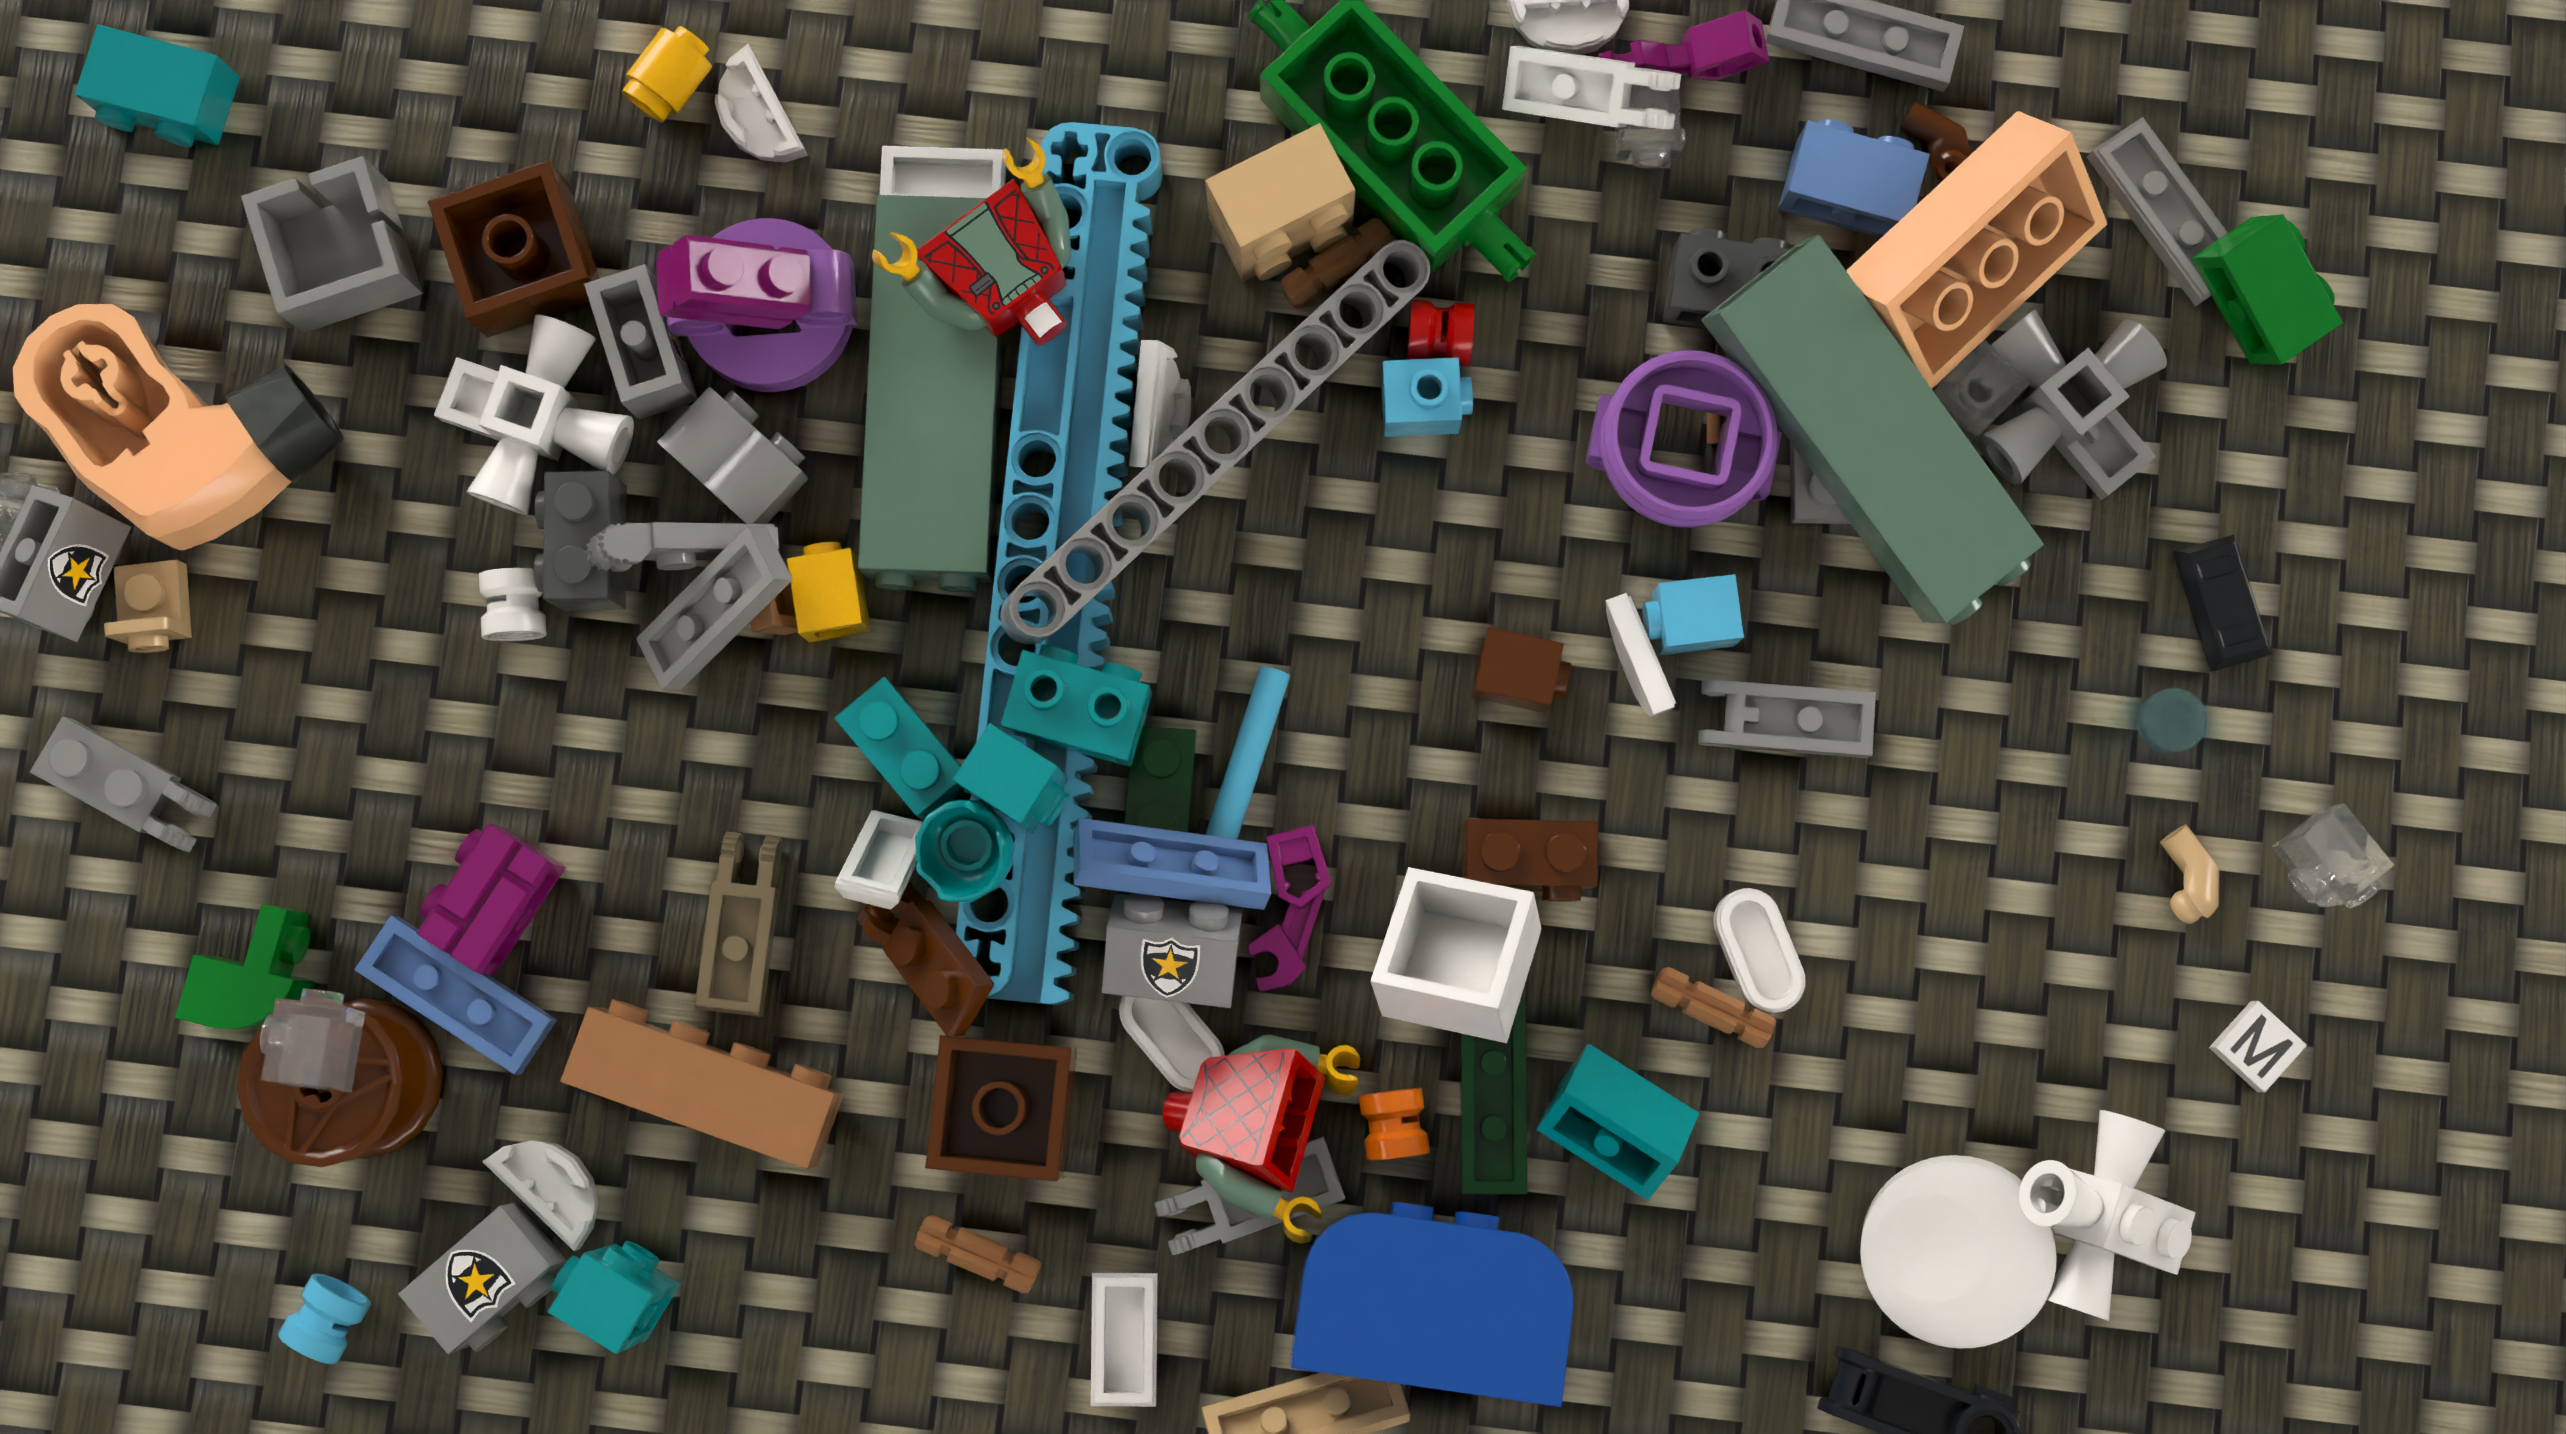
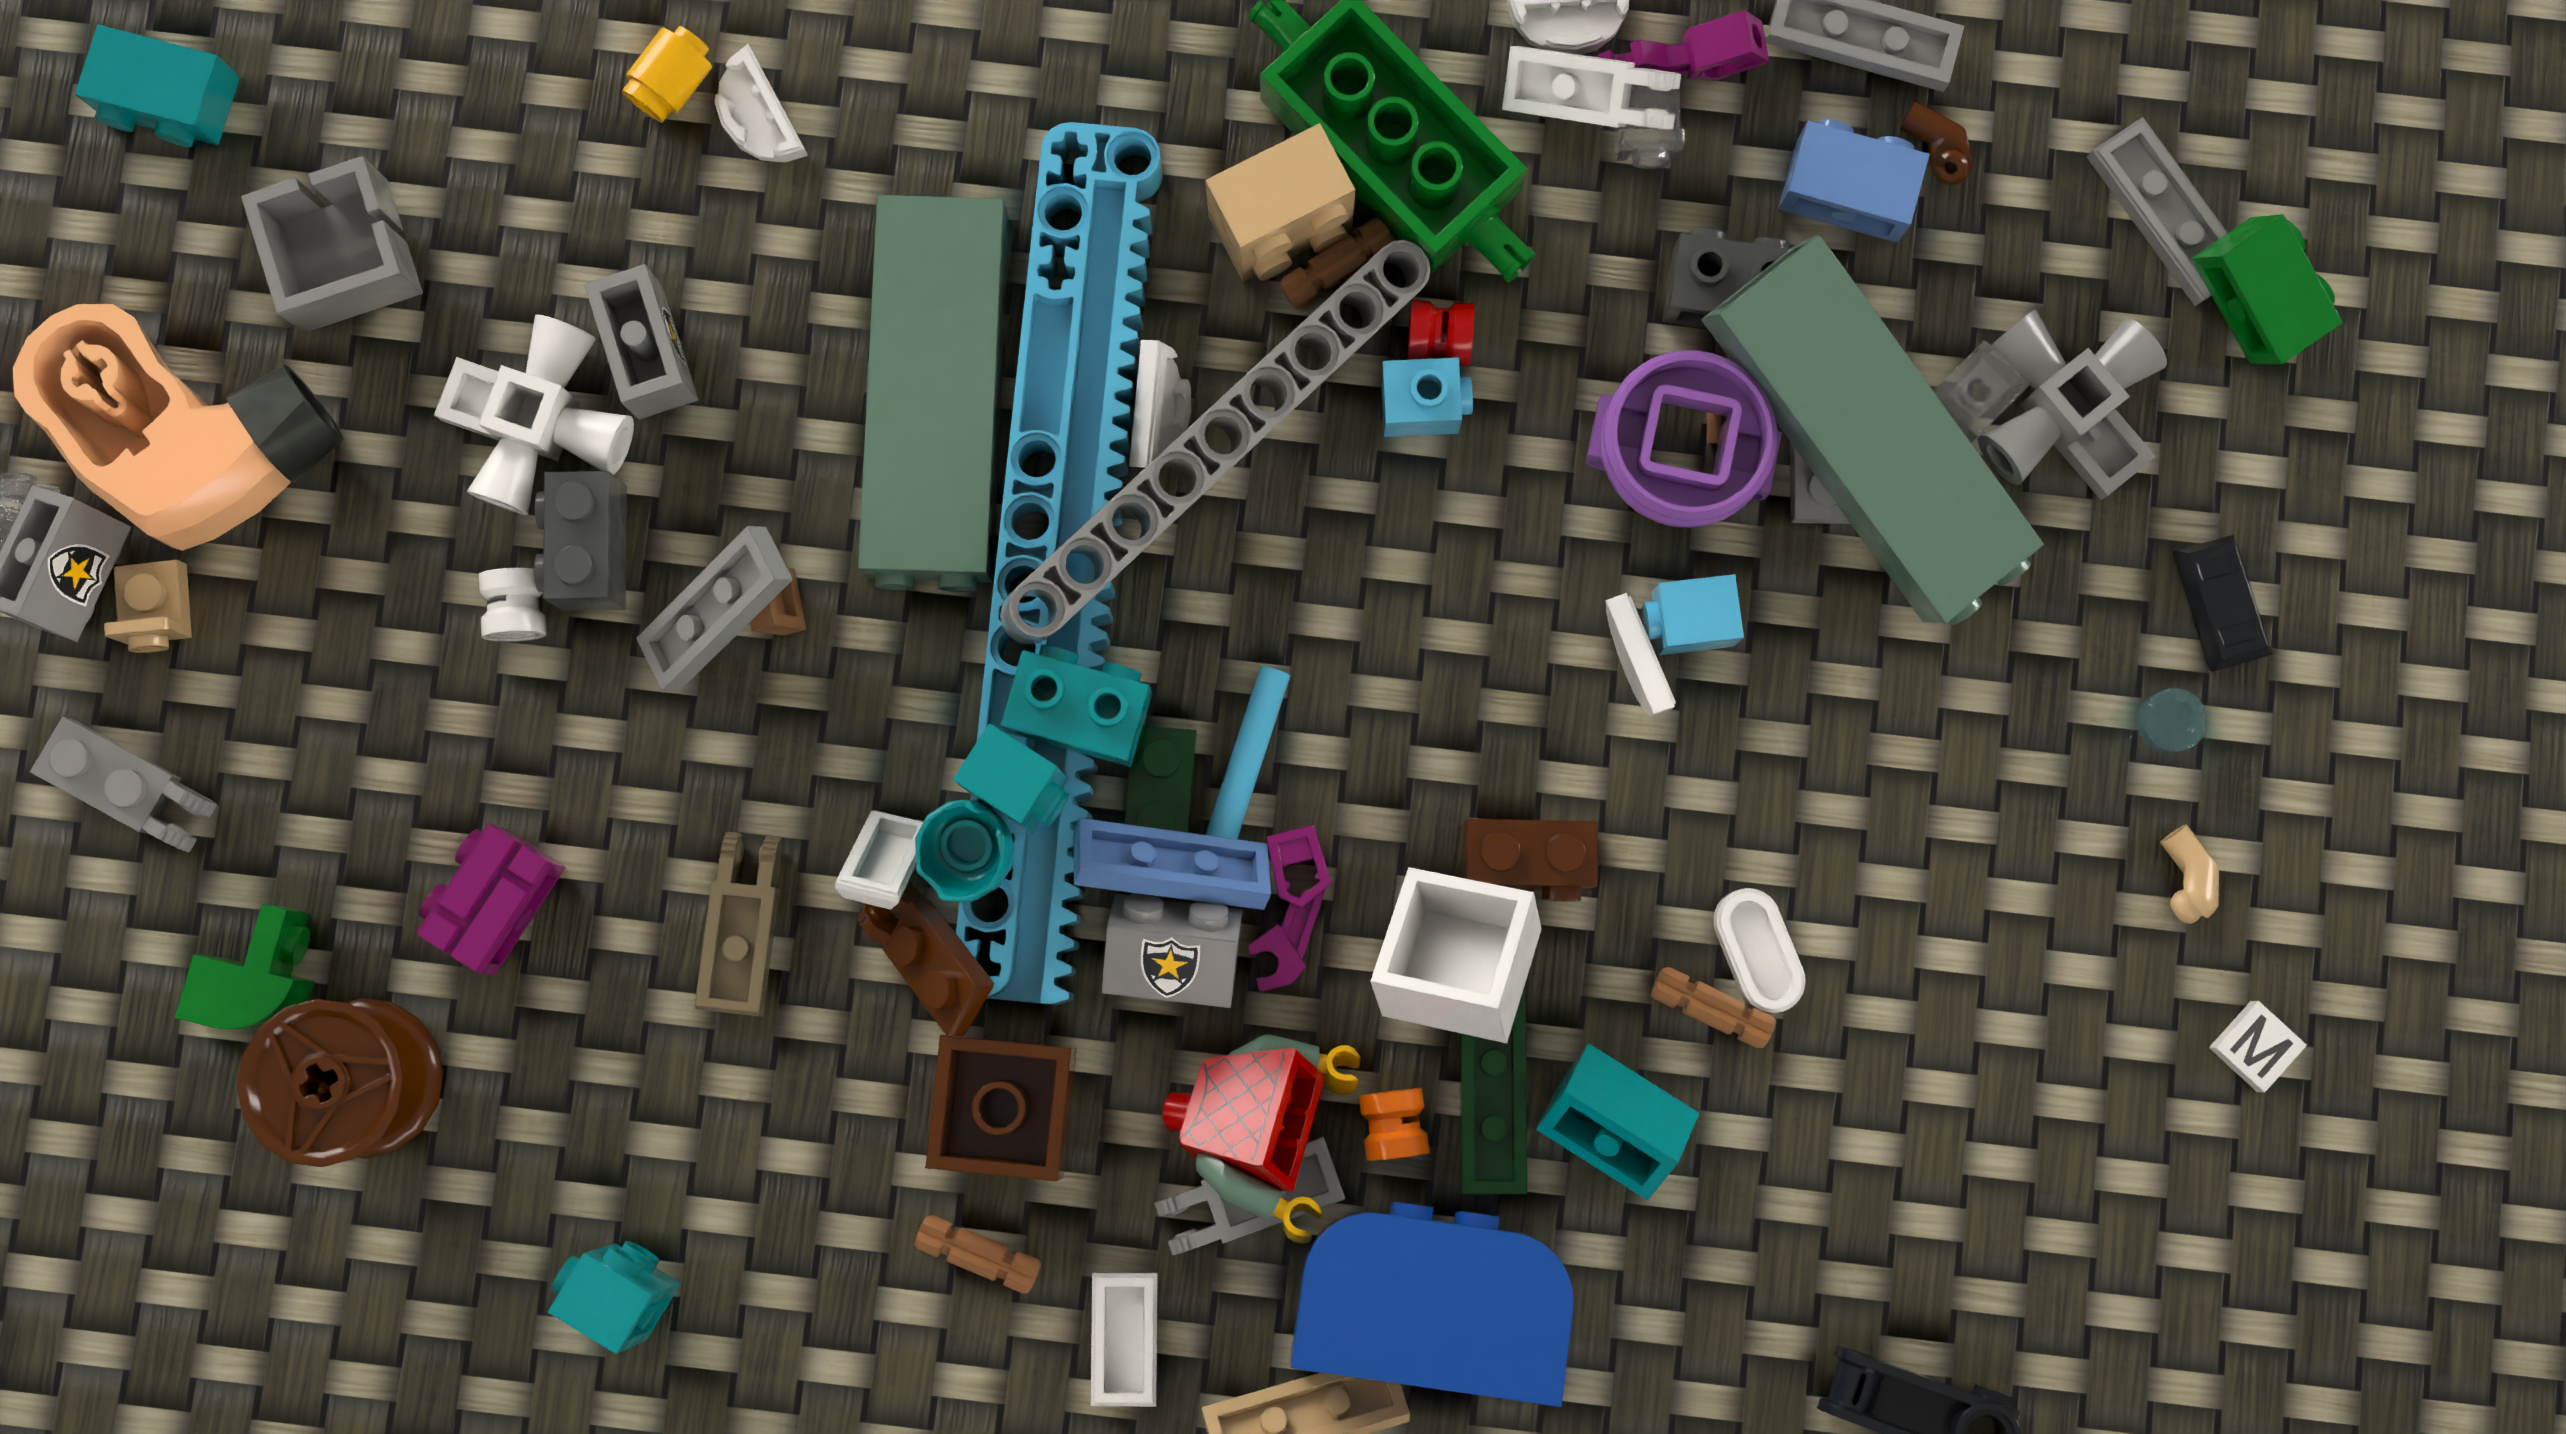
clear brick [260,989,365,1093] -> none
medium azure wheel [278,1273,371,1364] -> none
medium blue plate [354,915,557,1075] -> none
light grey brick [398,1202,567,1355] -> none
reddish brown brick [428,160,600,338] -> none
white tile [482,1140,598,1251] -> none
medium nougat brick [560,999,844,1169] -> none
light grey hinge [585,522,779,572] -> none
magenta brick [656,235,811,329] -> none
light grey brick [657,387,809,524] -> none
medium lavender piece [667,218,857,392] -> none
yellow brick [787,542,871,643] -> none
teal brick [834,677,965,821] -> none
torso [872,137,1072,346] -> none
white tile [880,146,1006,198] -> none
white tile [1119,996,1225,1092] -> none
reddish brown brick [1471,627,1571,713] -> none
light grey hinge [1698,679,1876,758] -> none
light nougat brick [1846,111,2108,389] -> none
white piece [1860,1155,2057,1349] -> none
white brick [2019,1110,2196,1321] -> none
clear brick [2272,803,2394,909] -> none

